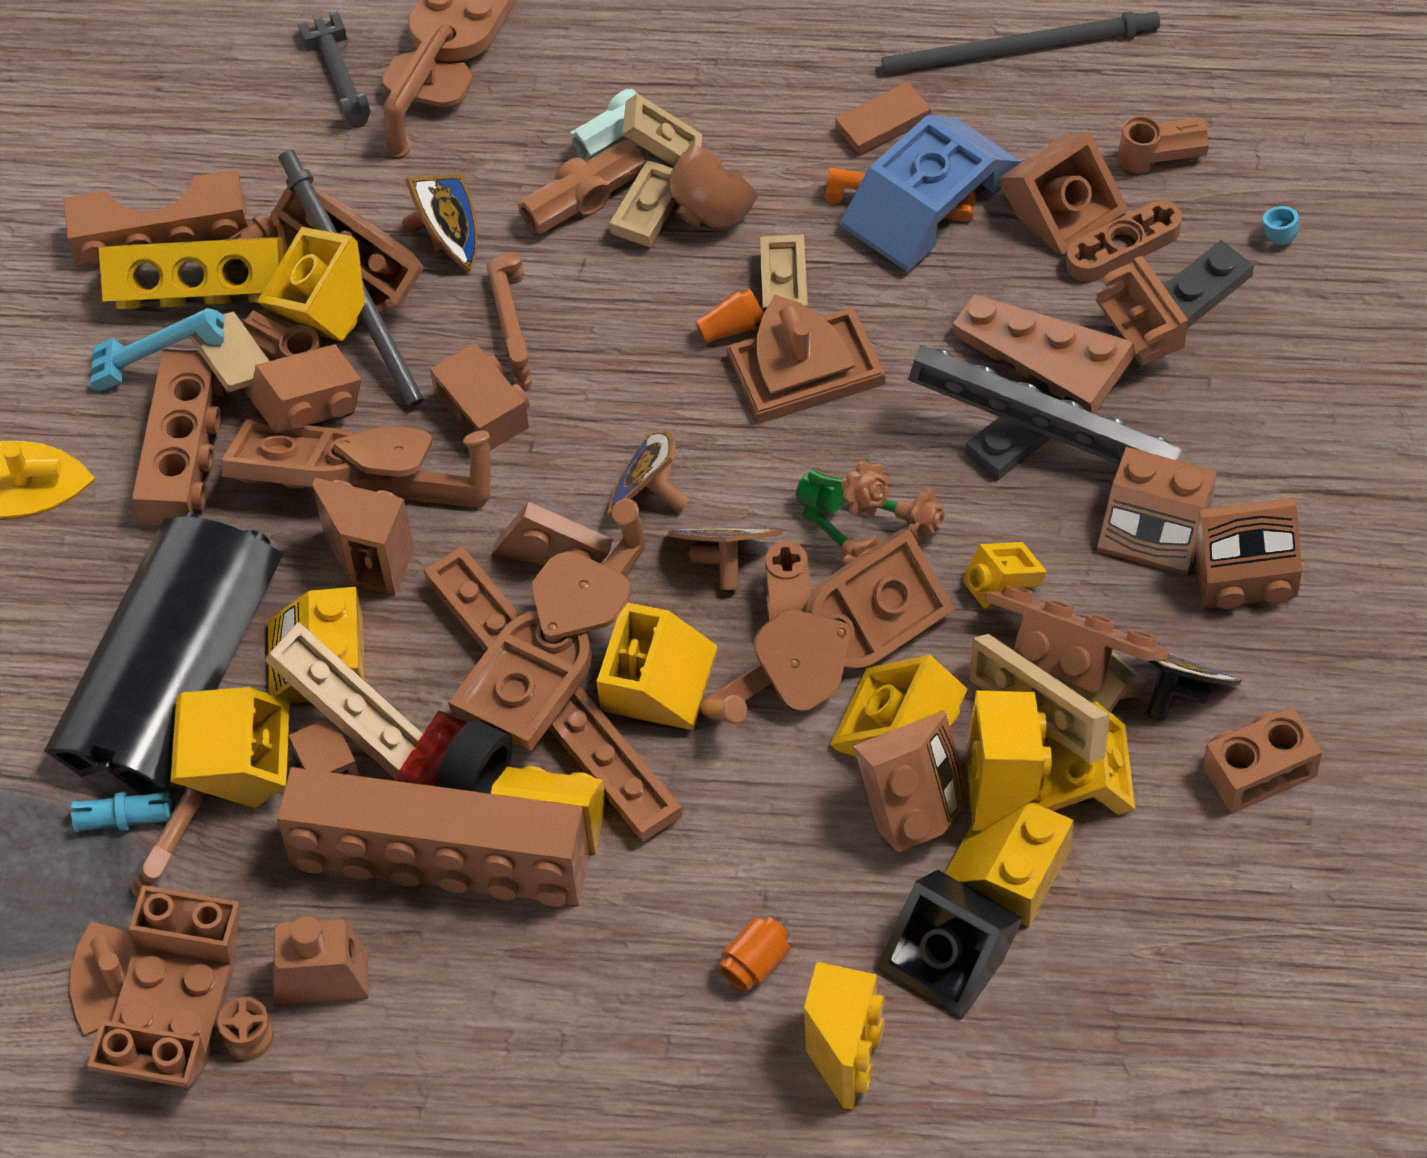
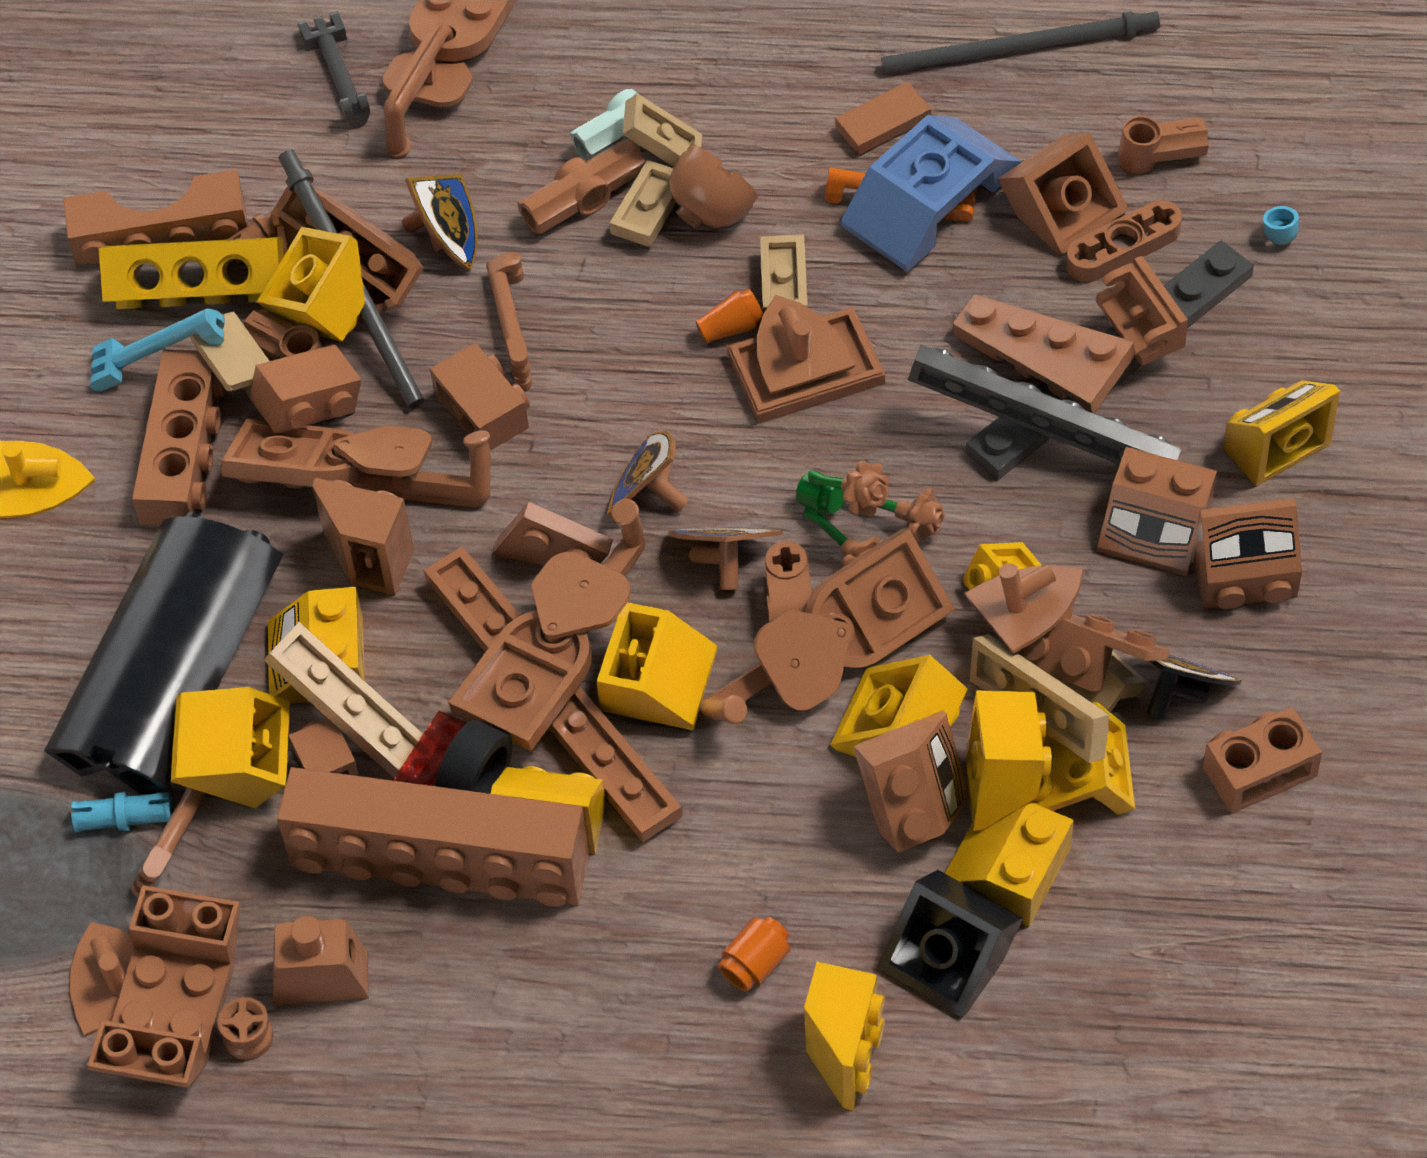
none -> nougat shield [964,563,1084,654]
none -> yellow slope [1223,380,1340,487]

